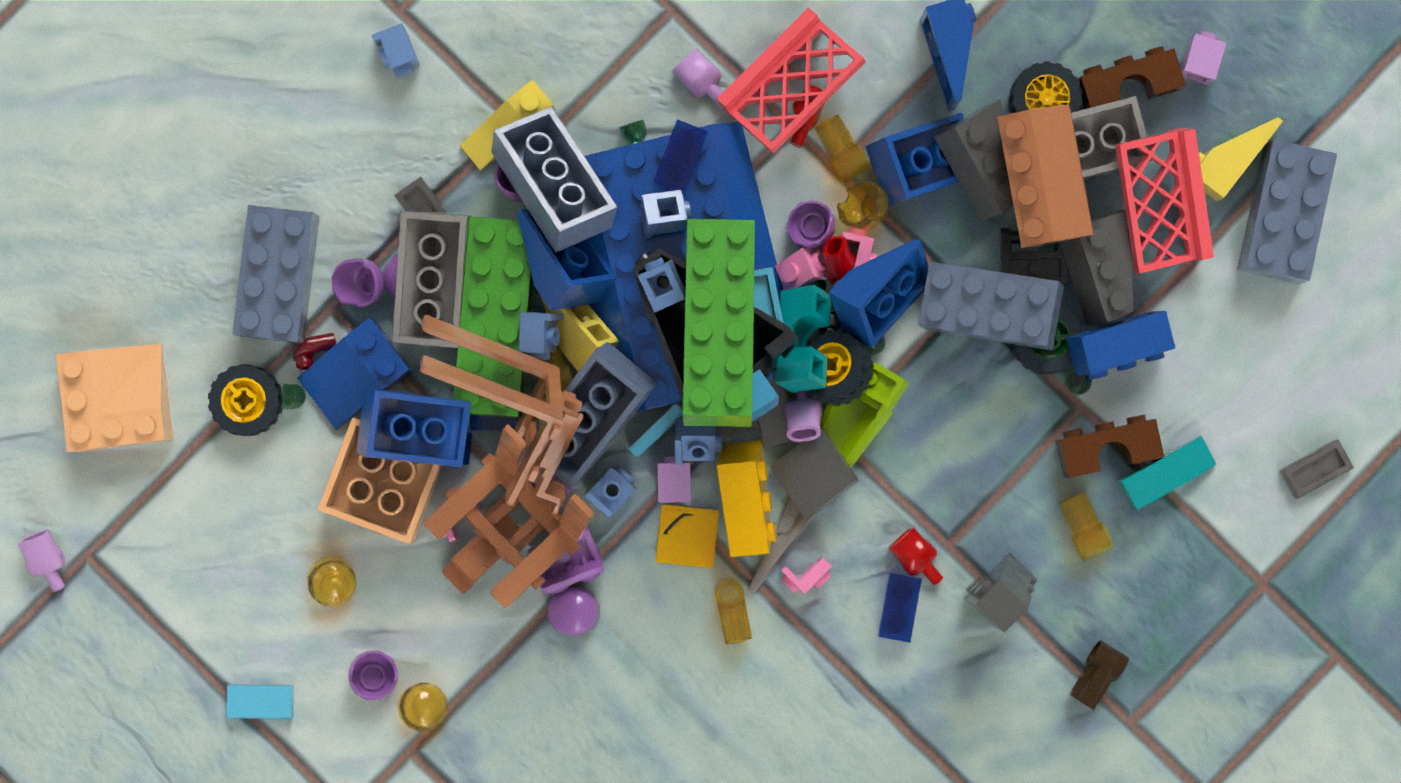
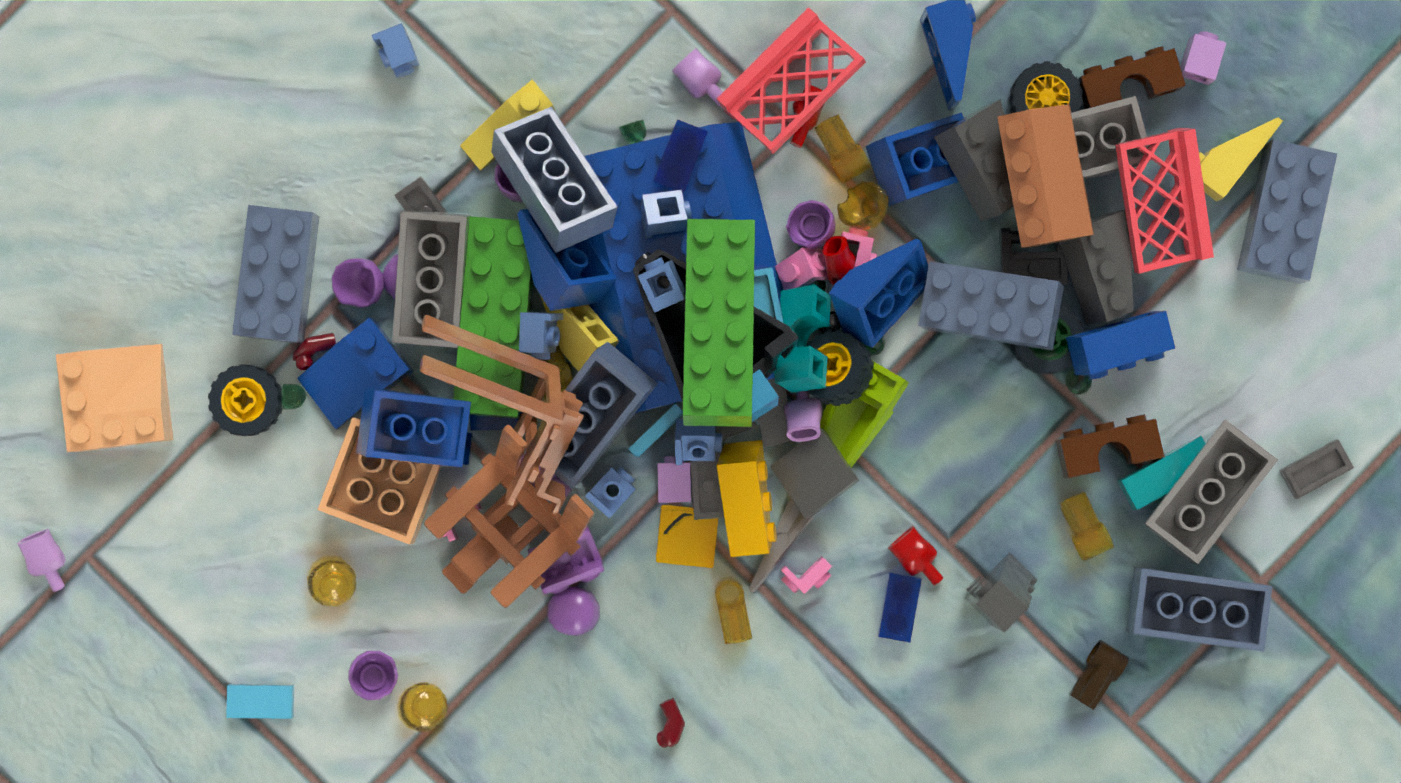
none -> dark red arm [656,698,685,748]
none -> flat silver plate [690,453,724,520]
none -> sand blue brick [1126,567,1273,652]
none -> light grey slope [1144,420,1278,564]

